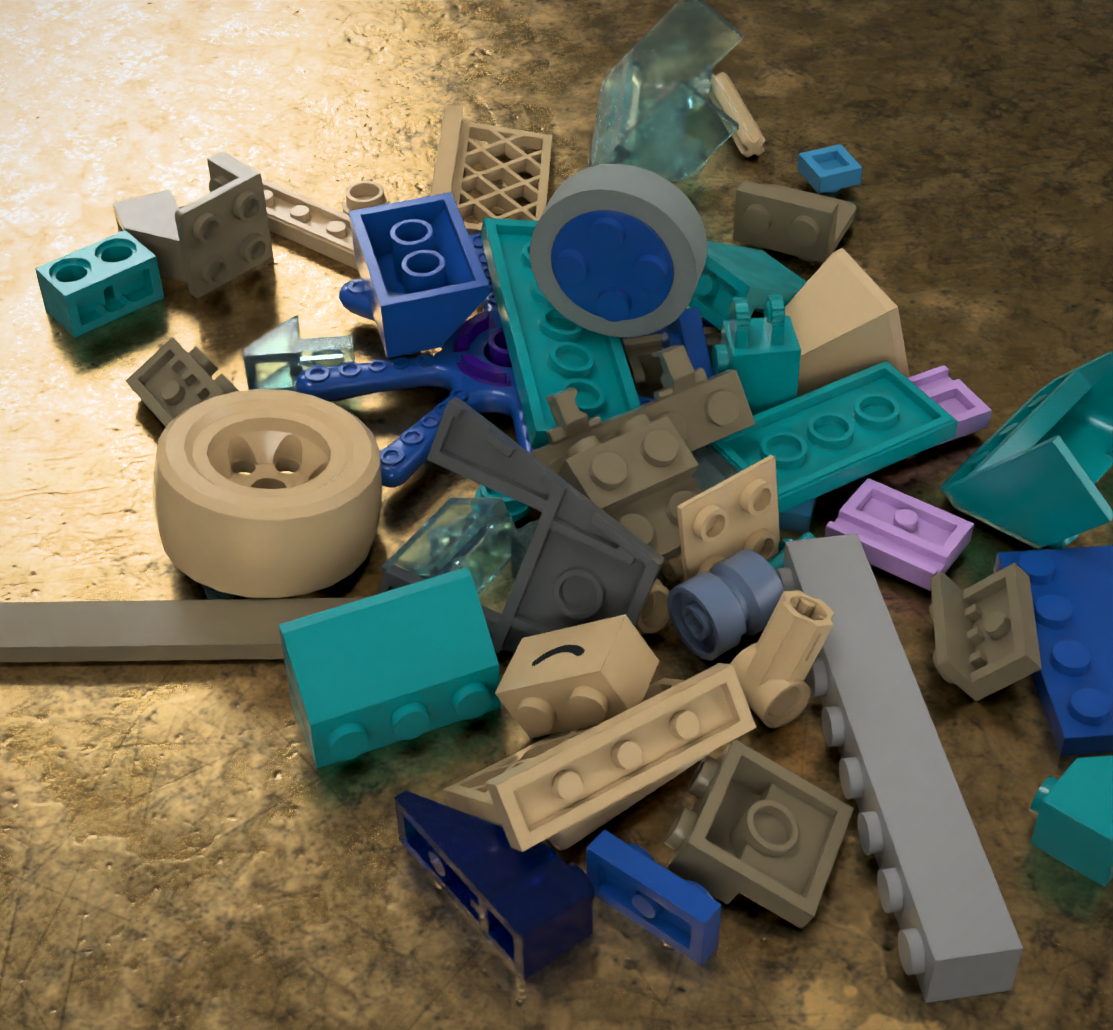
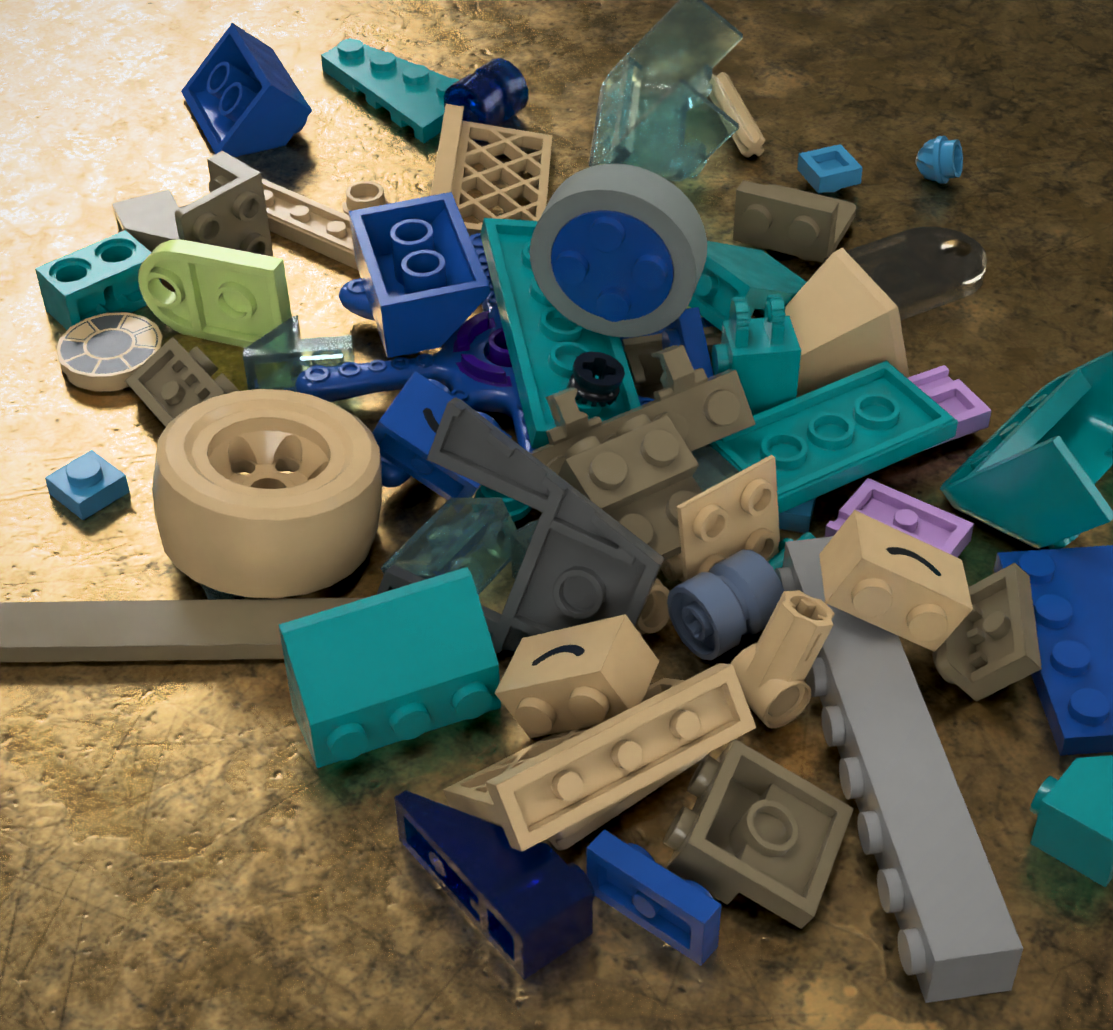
none -> dark azure plate [45,450,130,520]
none -> tile [56,312,164,392]
none -> yellowish green tile [138,240,296,357]
none -> blue slope [181,23,313,157]
none -> teal wing [321,38,481,143]
none -> blue brick [372,371,512,510]
none -> clear blue wheel [444,58,529,126]
none -> black bush [568,351,625,407]
none -> tan brick [819,510,973,652]
none -> clear smoke tile [824,227,987,321]
none -> dark azure plate [916,136,963,184]

